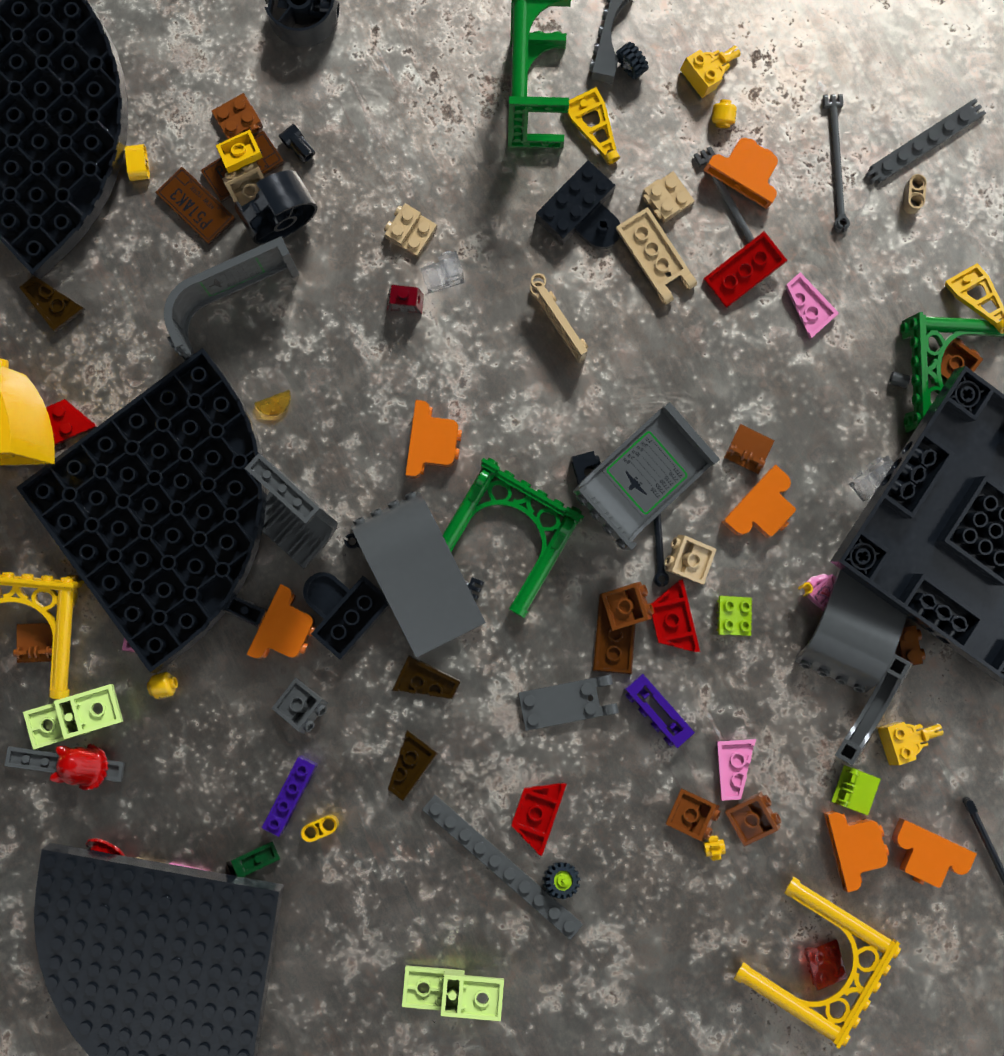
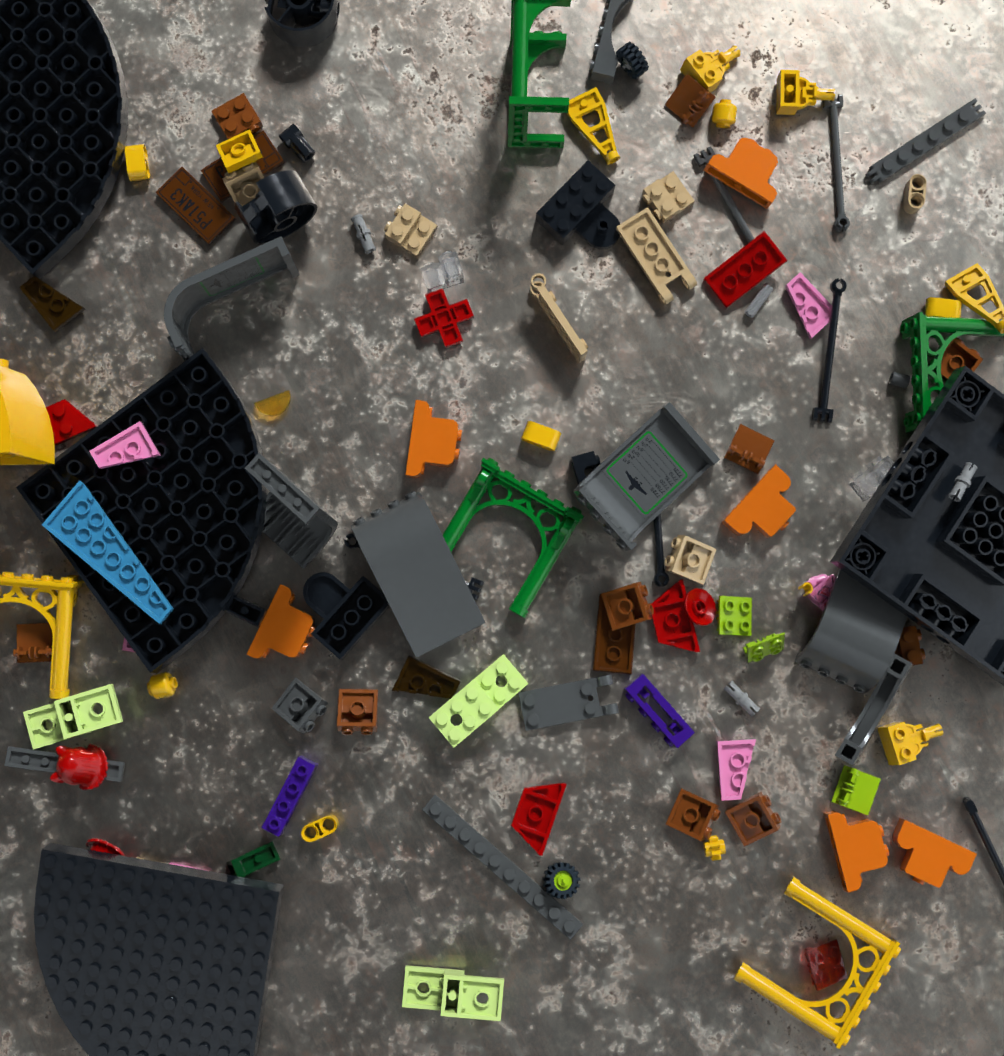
dark red torso [387,285,424,314] -> none
dark brown wing [388,730,439,801] -> none
none -> dark azure wing [42,481,174,624]
none -> bright pink wing [89,421,160,469]
none -> dark orange plate [337,689,378,735]
none -> light grey pin [351,214,376,254]
none -> red plate [414,288,474,348]
none -> yellowish green bracket [429,654,528,748]
none -> yellow beam [521,421,561,451]
none -> dark orange hinge [665,74,716,128]
none -> red dish [684,588,716,626]
none -> light grey pin [724,680,760,717]
none -> lime hinge [743,632,785,663]
none -> light grey axle [745,284,773,318]
none -> yellow brick [776,70,835,115]
none -> black hinge [812,278,847,423]
none -> yellow beam [924,297,962,318]
none -> light grey pin [948,462,977,502]

